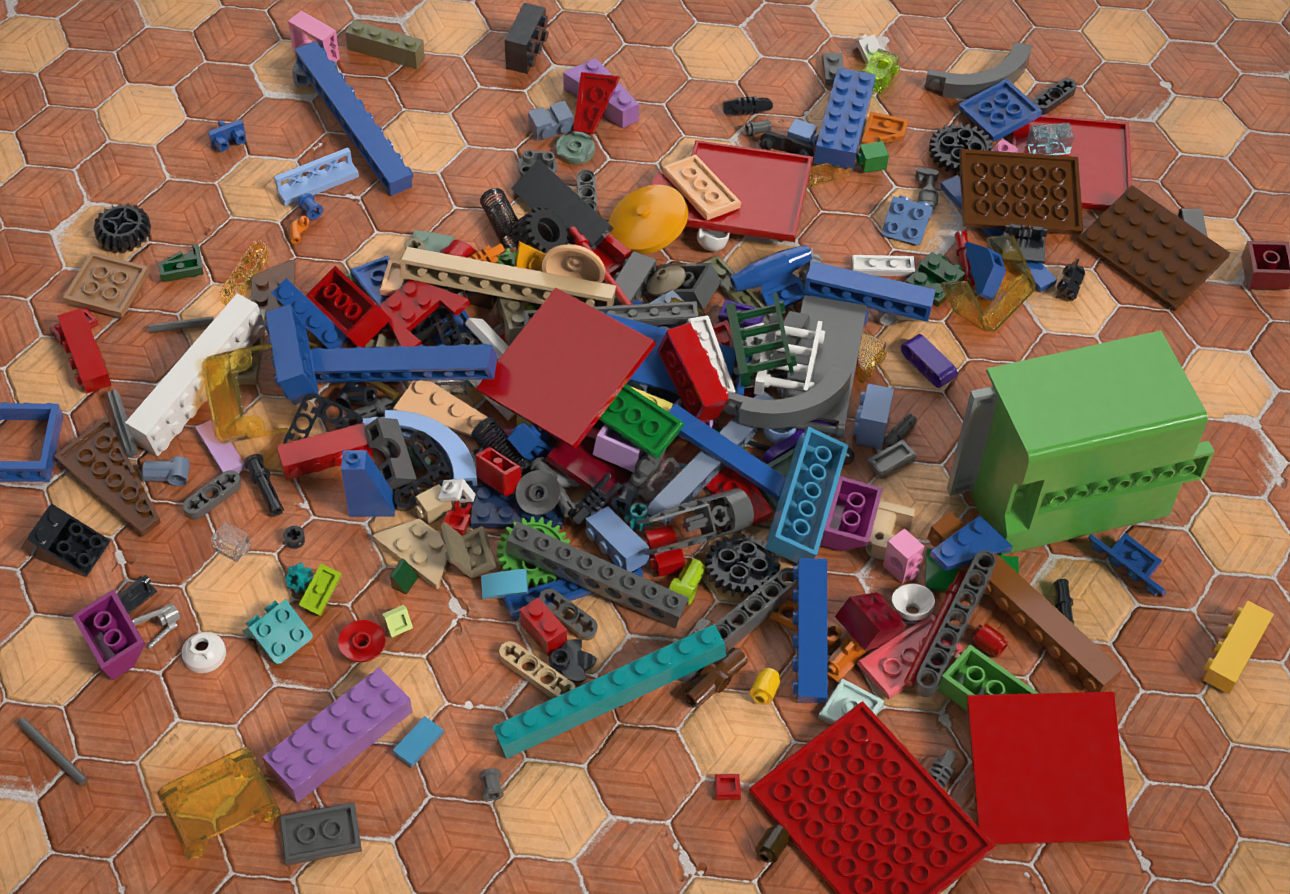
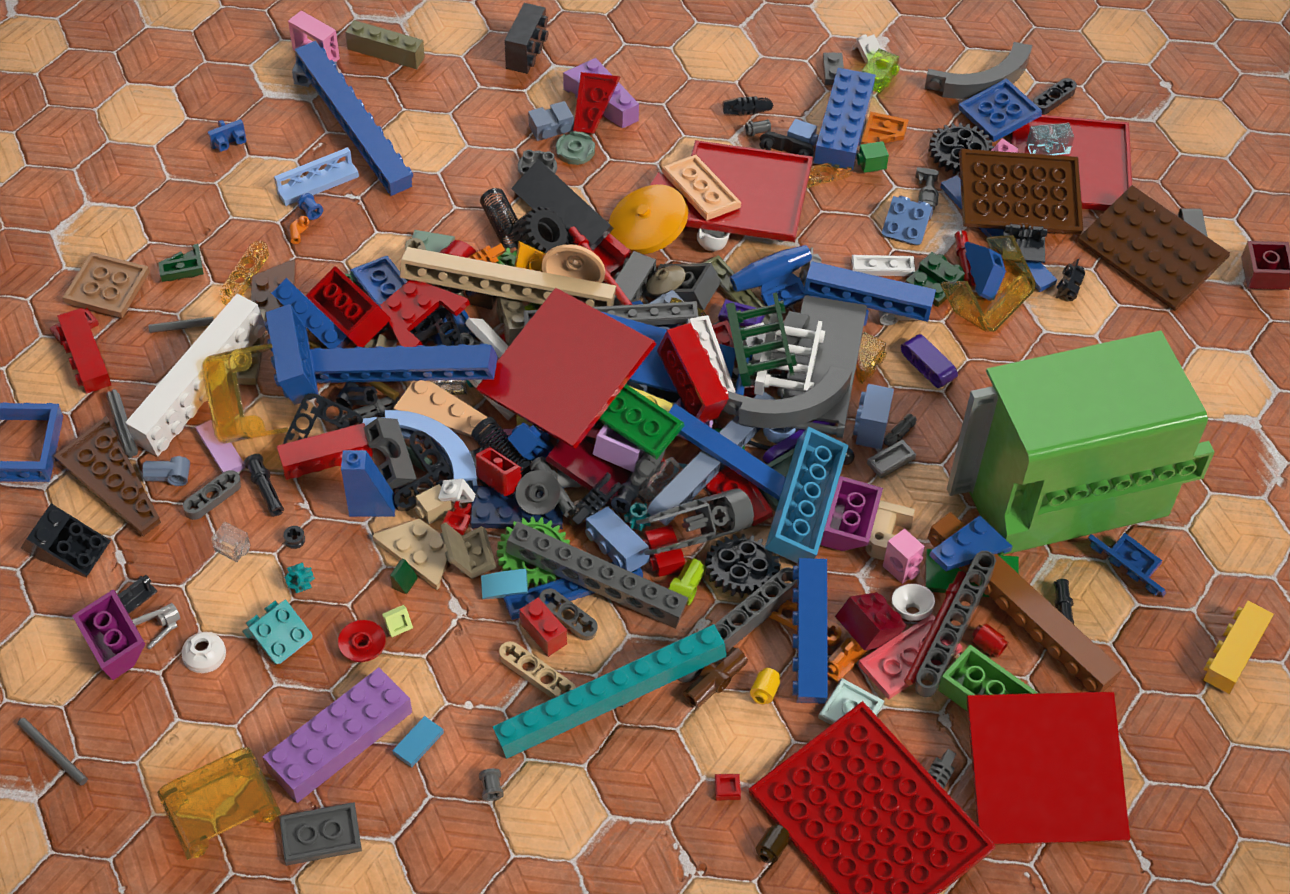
black gear [94,203,151,253] -> none
lime hinge [299,564,342,617] -> none
light nougat tile [380,260,406,296] -> none
black plate [549,639,597,682] -> none
dark grey beam [577,169,597,212] -> none

